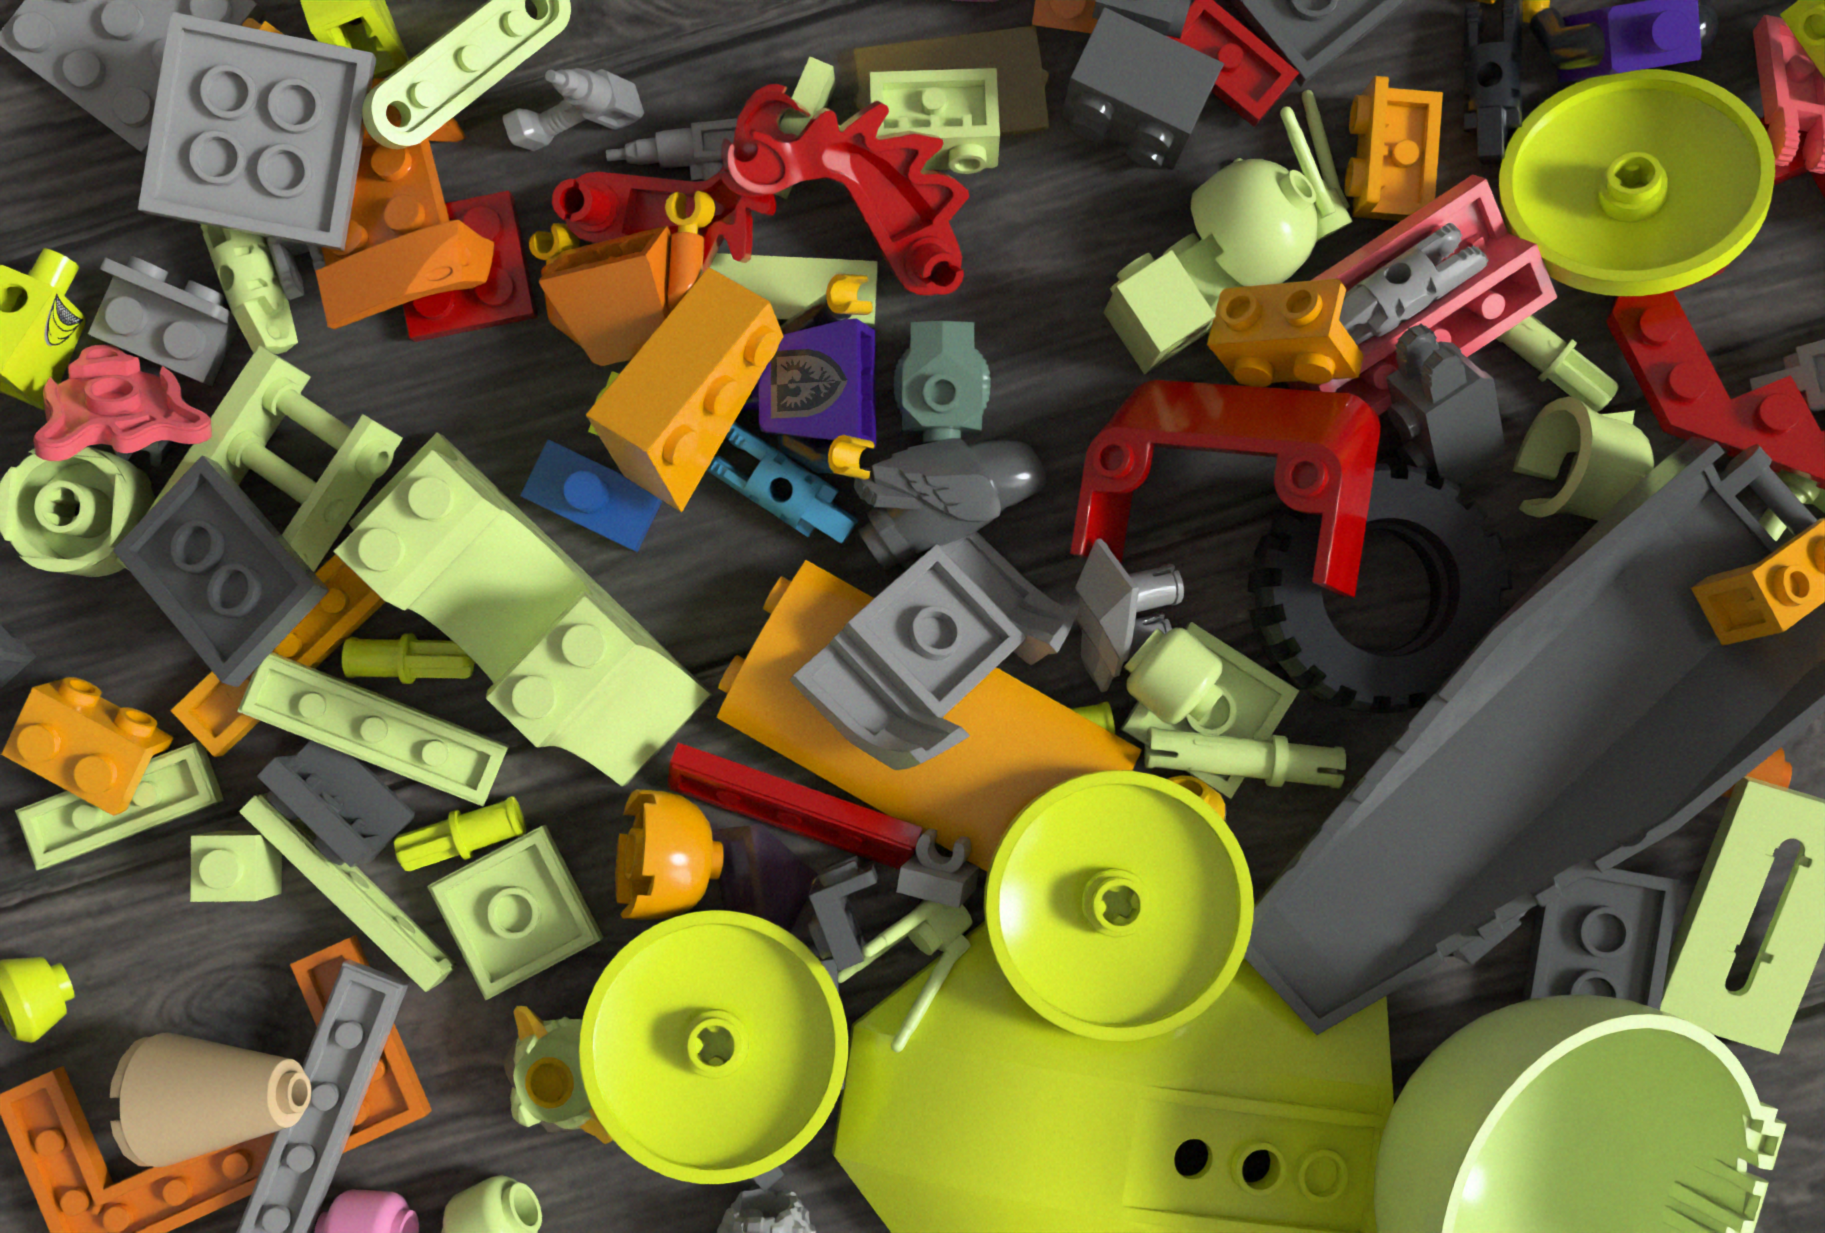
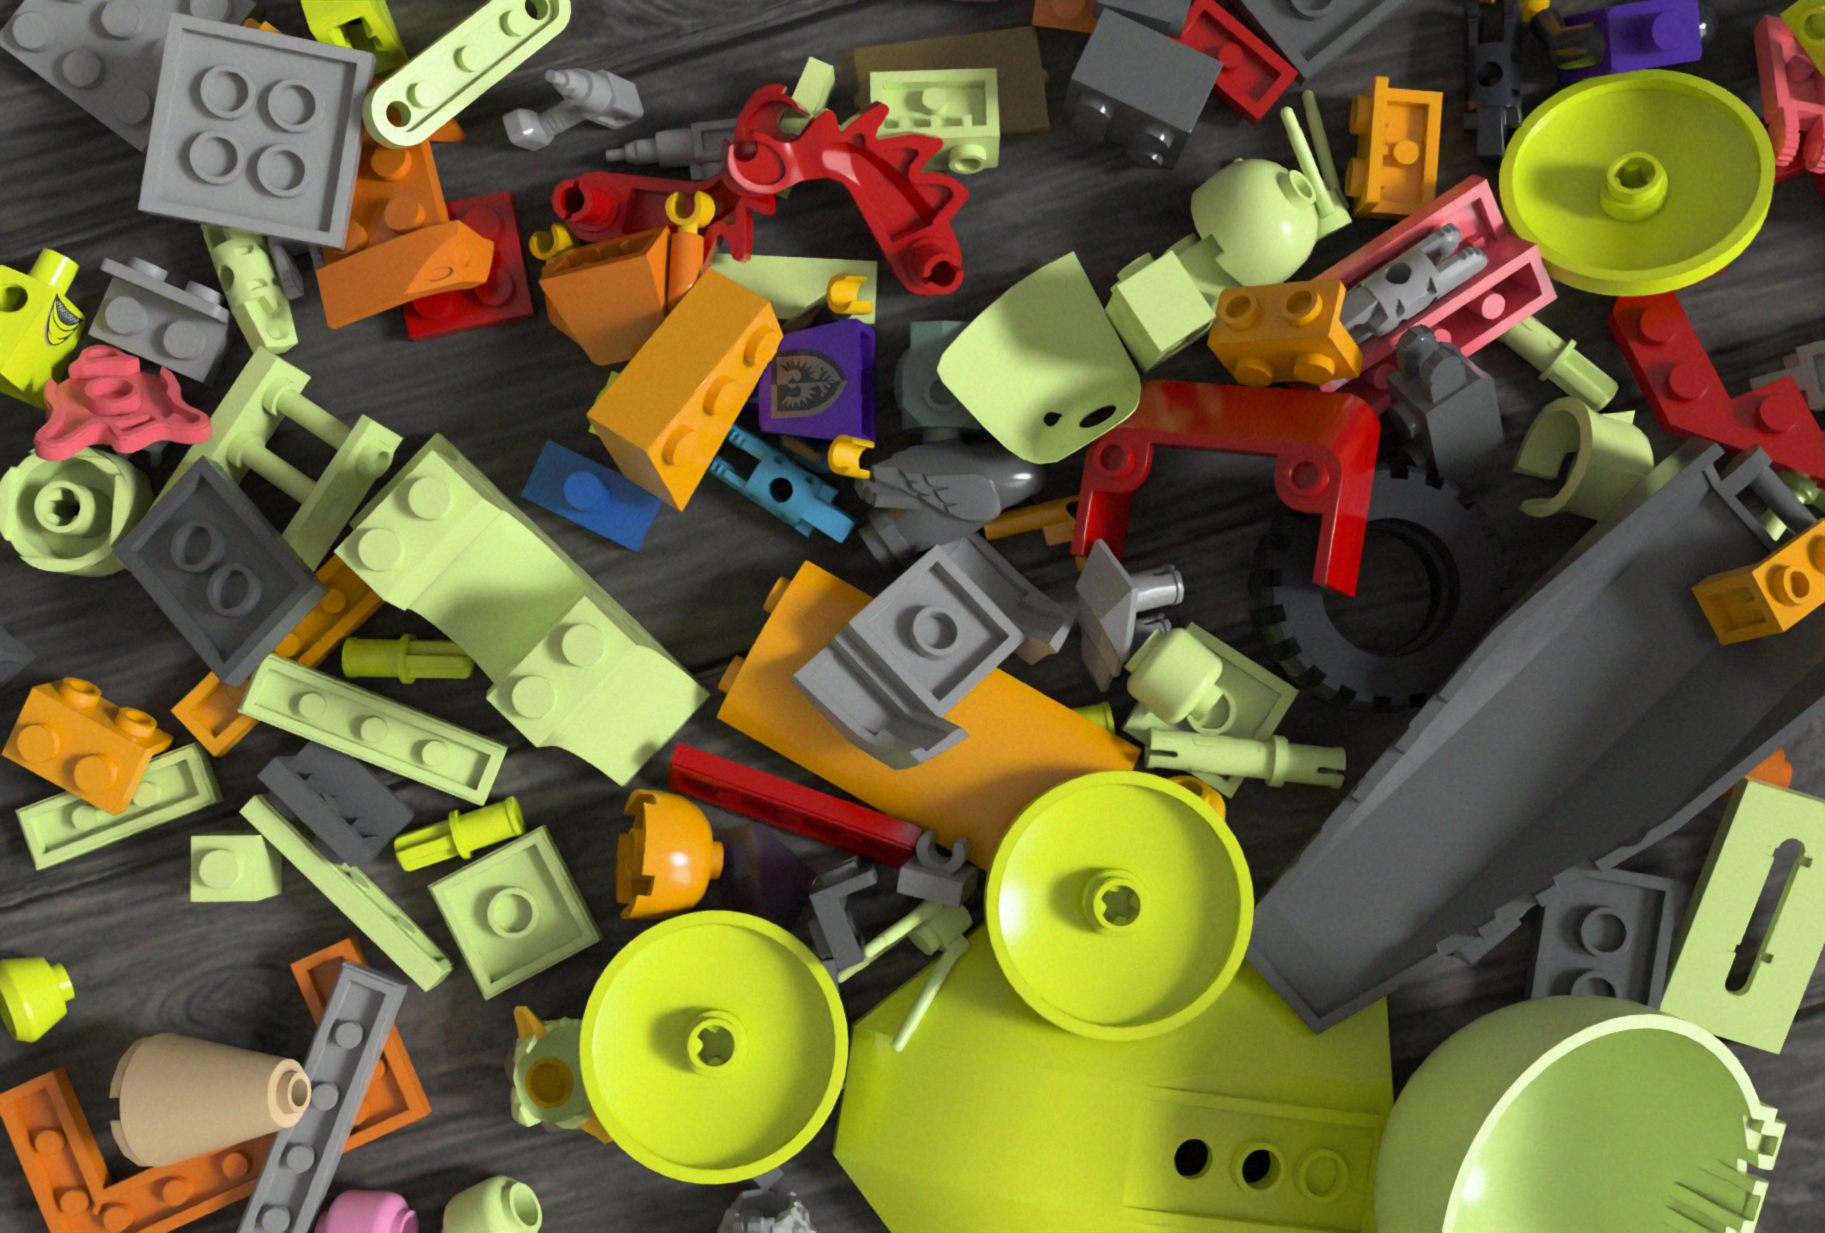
none -> yellowish green piece [936,251,1141,464]
none -> light orange hose [983,494,1087,572]

